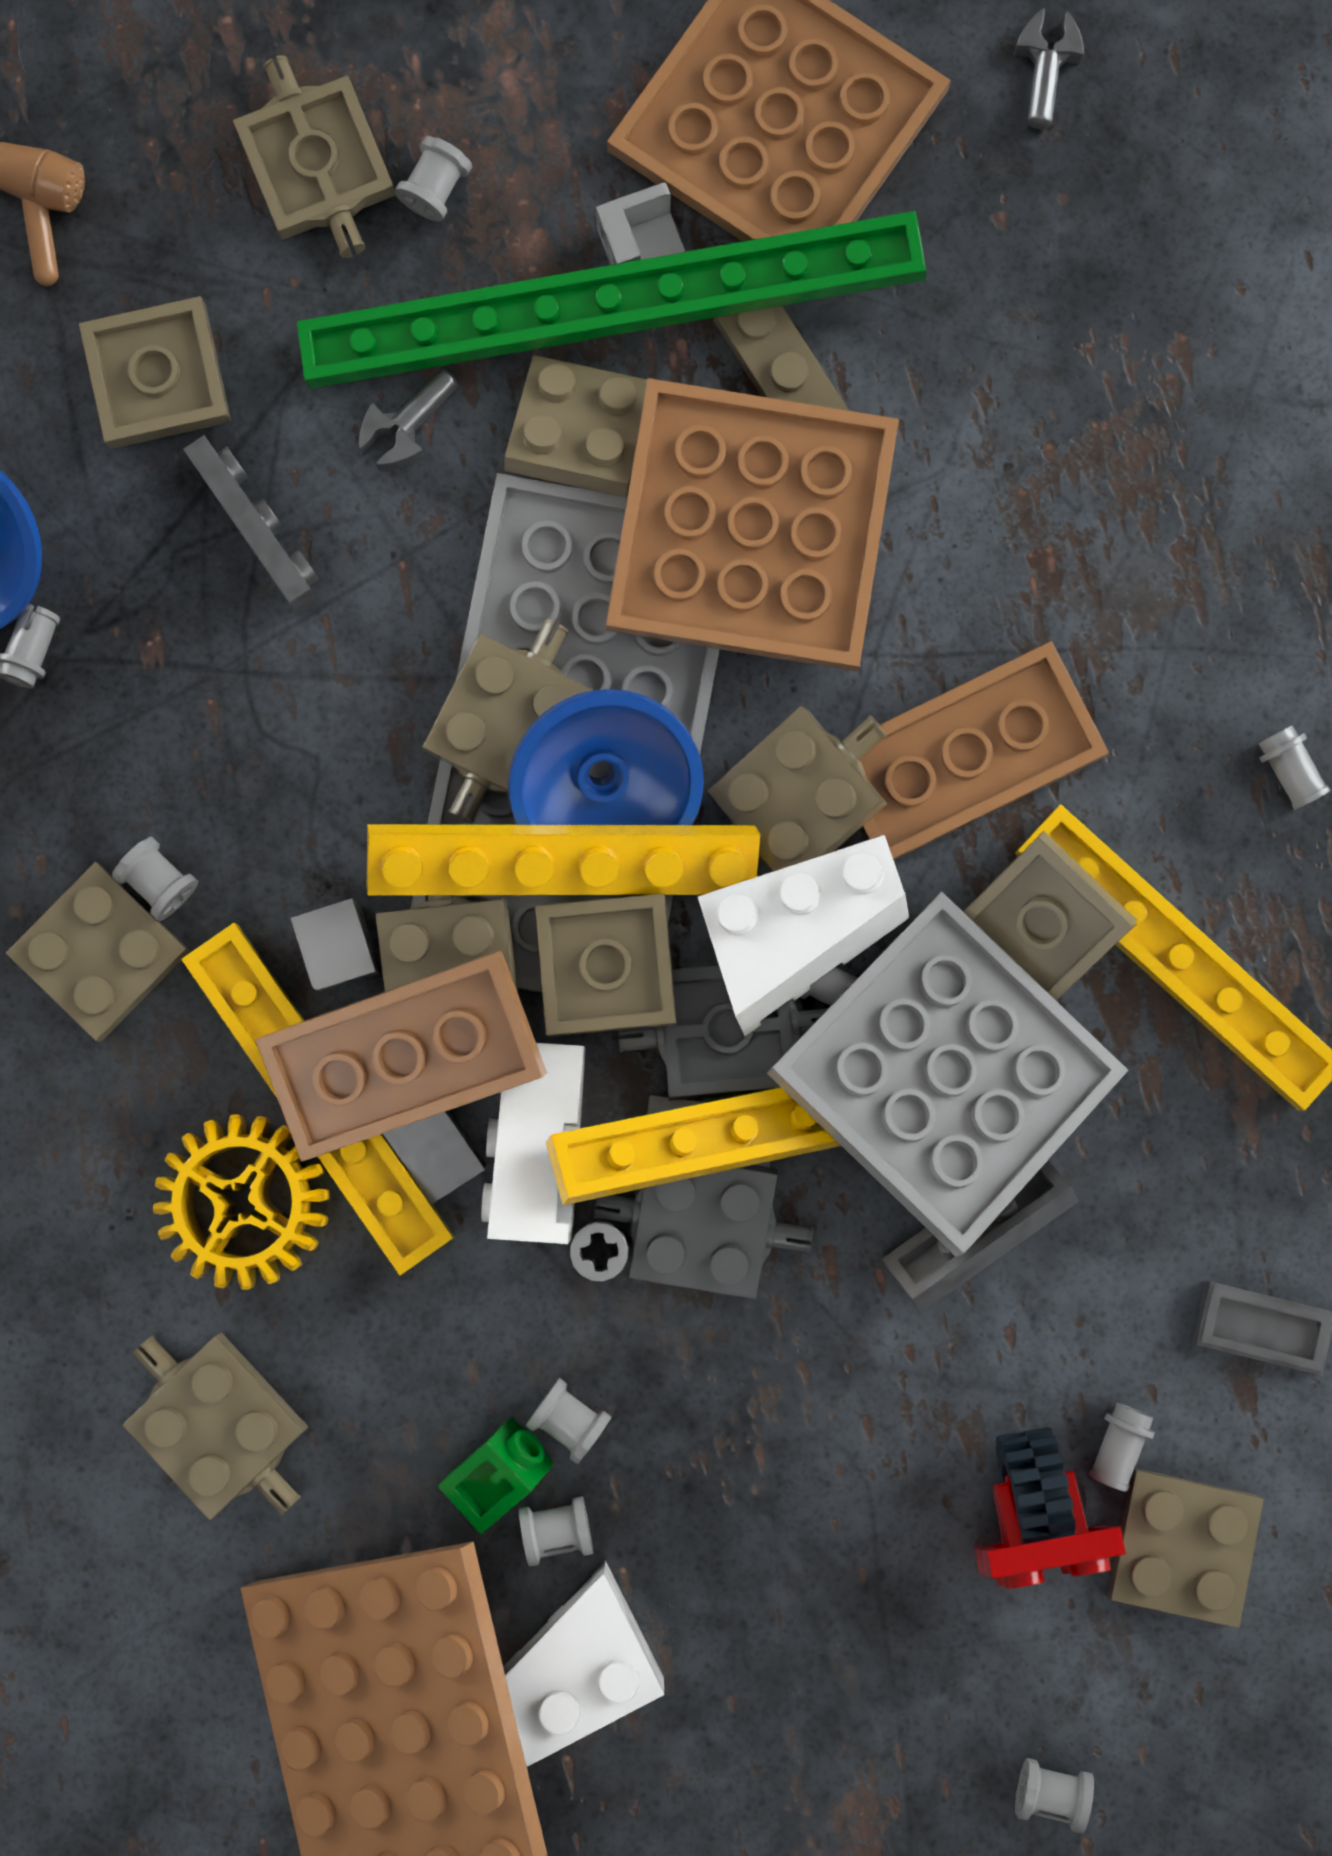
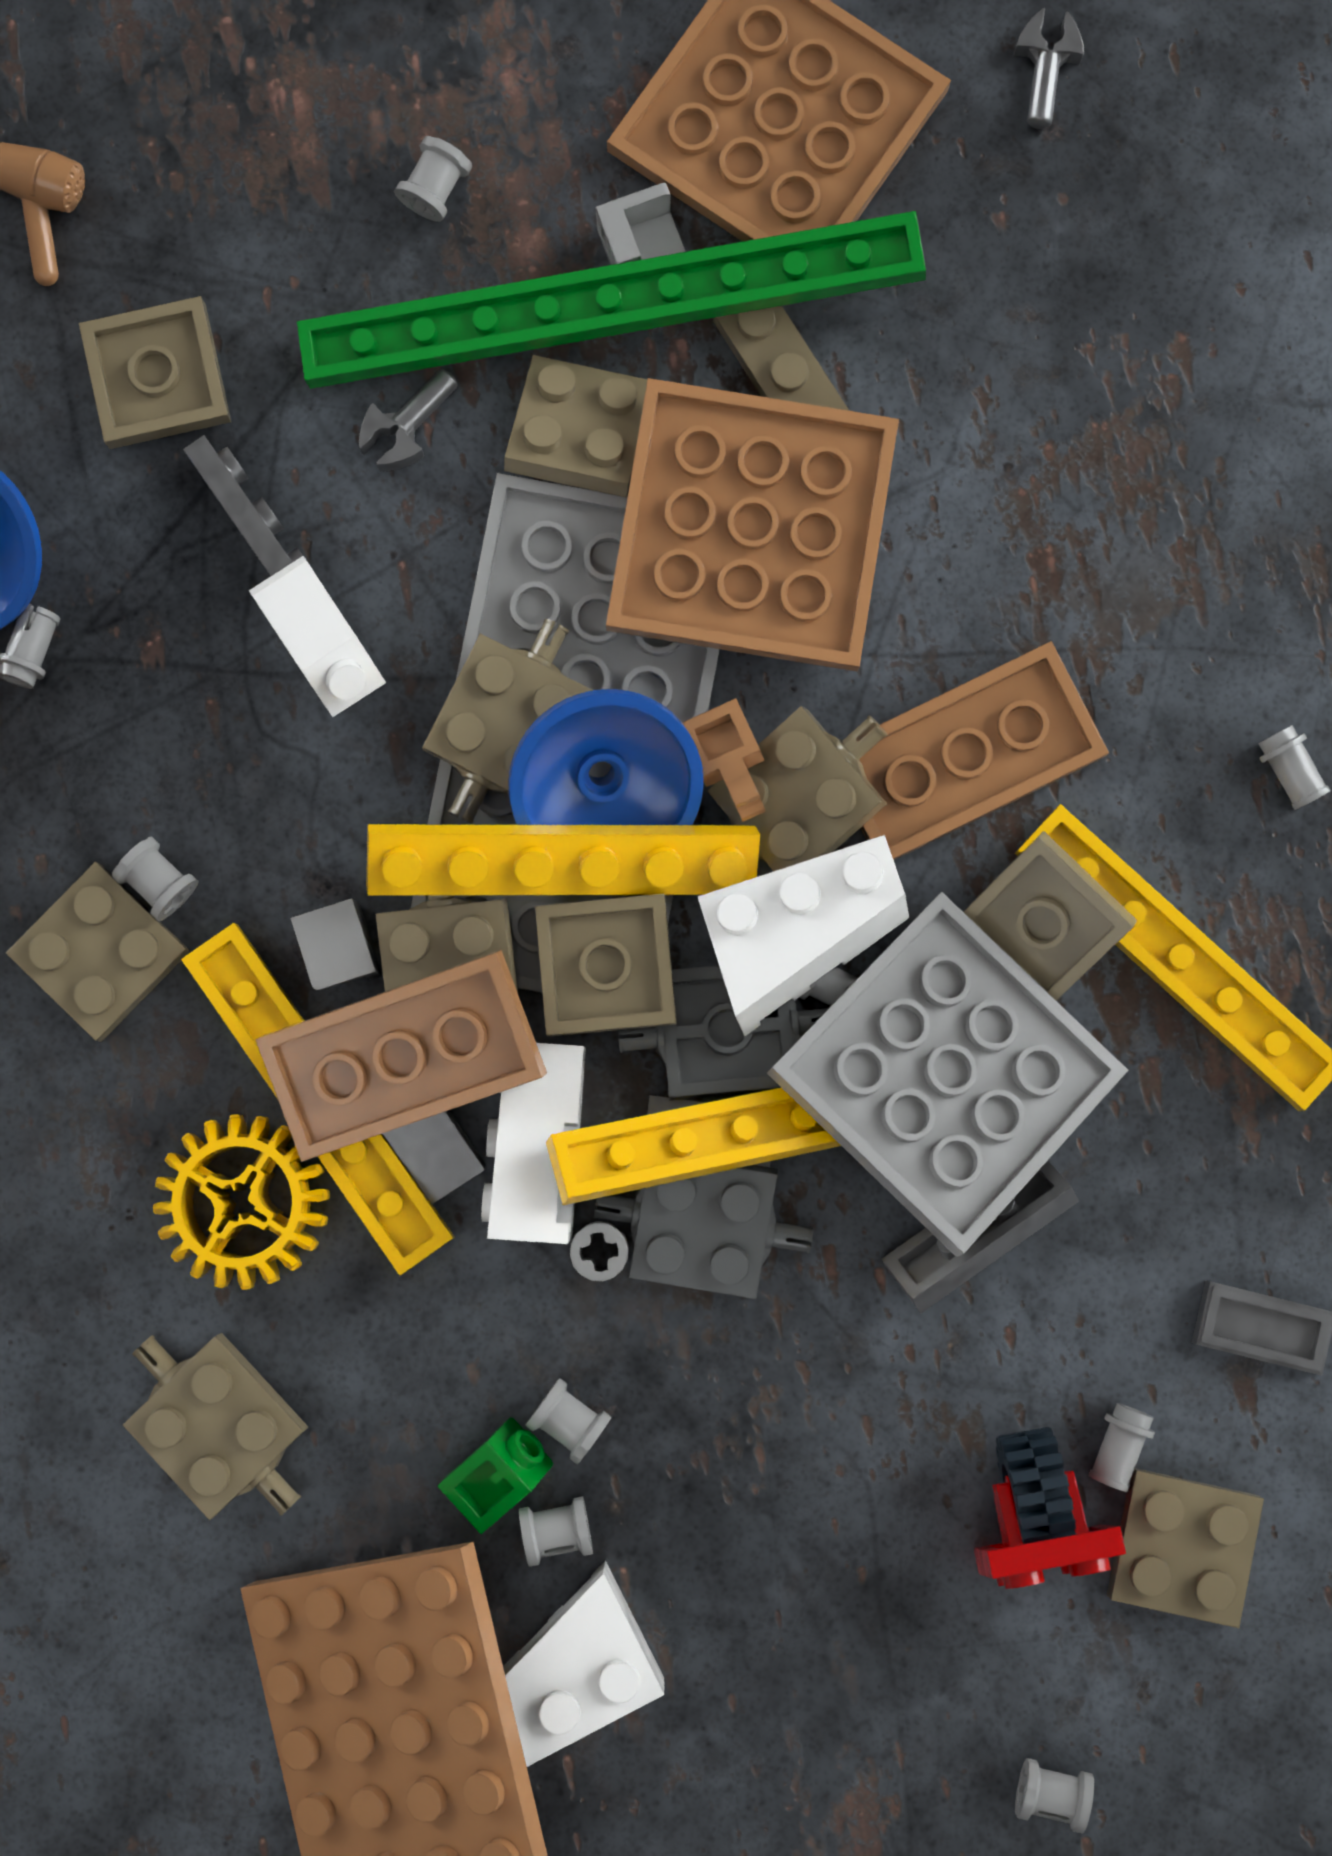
dark tan plate [233,55,395,258] -> none
none -> white slope [249,556,386,717]
none -> medium nougat plate [682,698,766,822]

